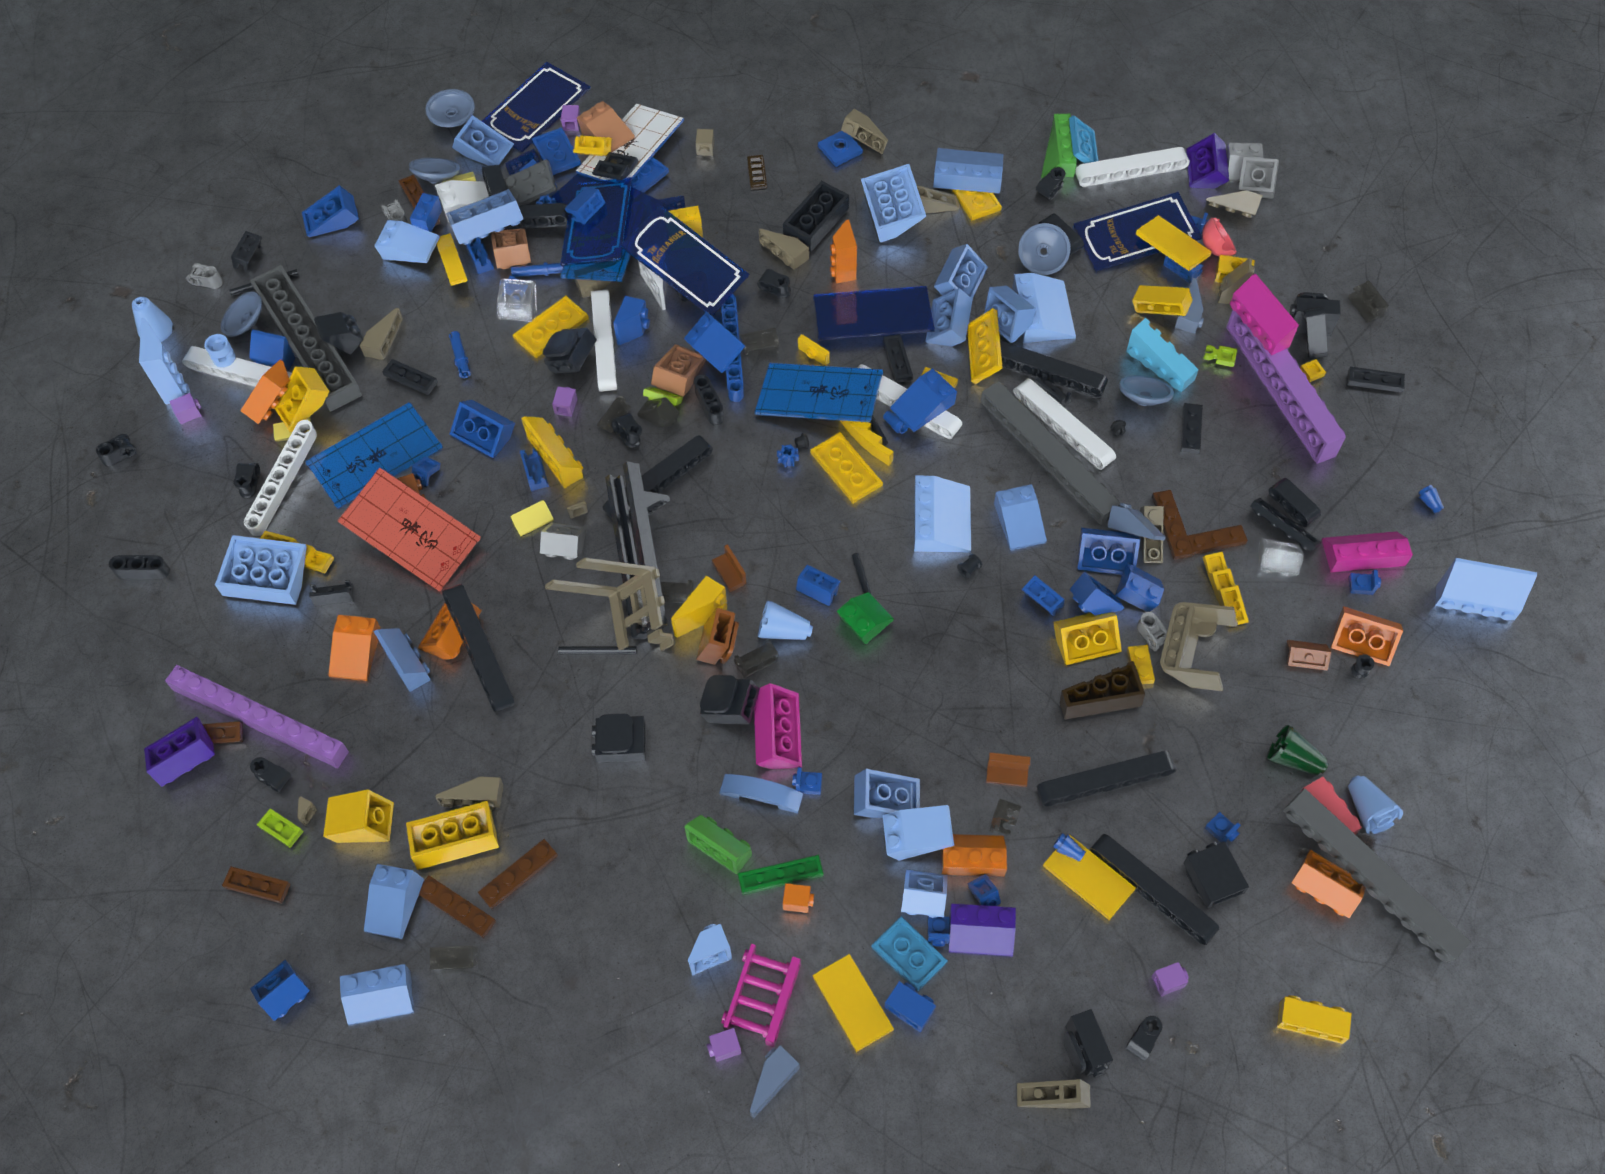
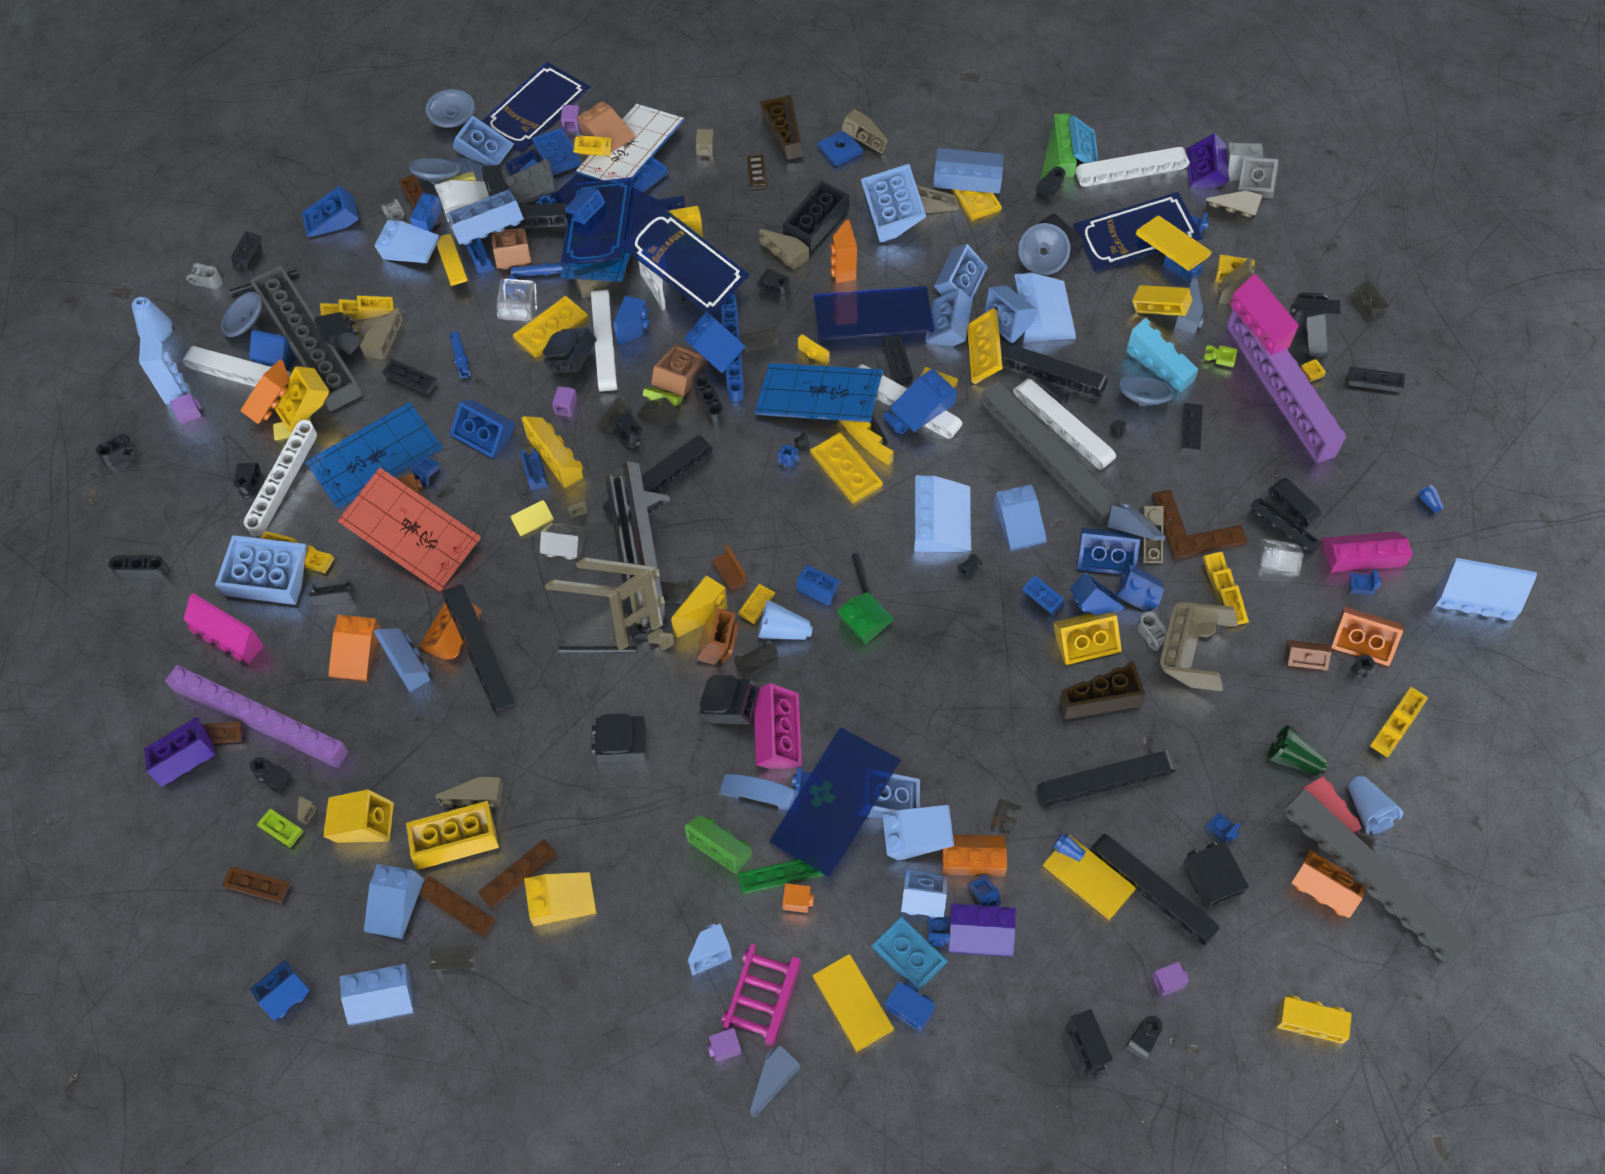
light blue wheel [204,334,236,367] -> none
black slope [592,152,639,181] -> none
dark orange panel [986,753,1030,787] -> none
dark tan slope [1017,1079,1091,1109] -> none
yellow plate [1127,645,1155,684] -> none
coral cylinder [1202,217,1237,257] -> none
none -> dark pink slope [184,593,264,664]
none -> yellow slope [320,296,394,320]
none -> yellow slope [524,872,596,926]
none -> yellow plate [738,584,775,624]
none -> dark brown wedge [760,95,803,160]
none -> clear blue piece [769,727,901,878]
none -> yellow slope [1370,687,1428,758]

